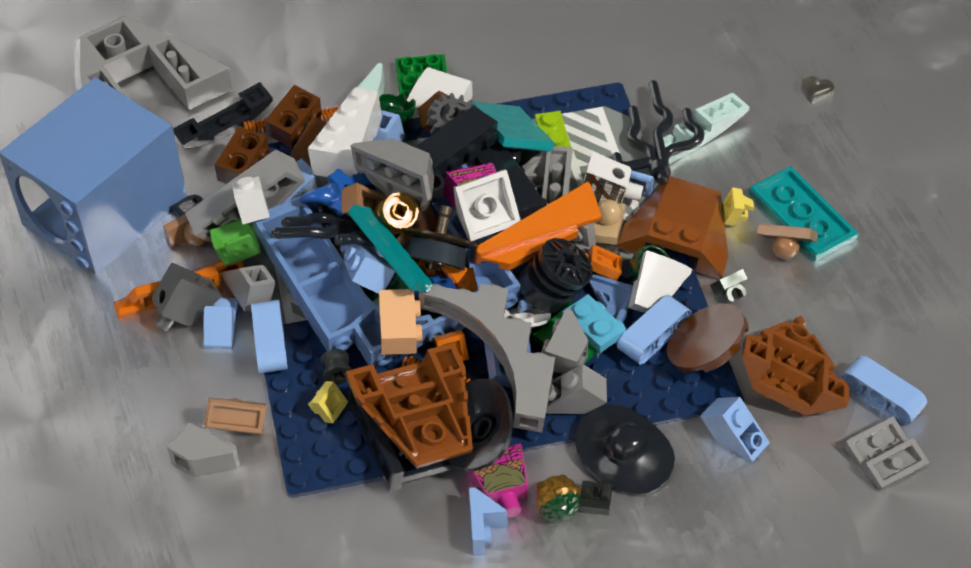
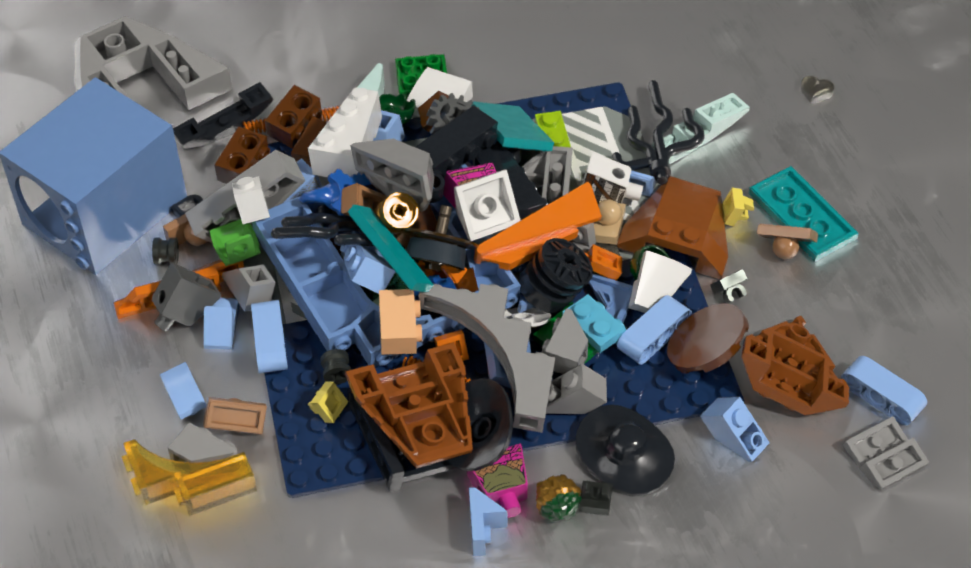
none -> clear yellow arch [121,439,257,516]
none -> pearl dark grey wheel [152,237,179,265]
none -> light blue slope [160,362,206,420]

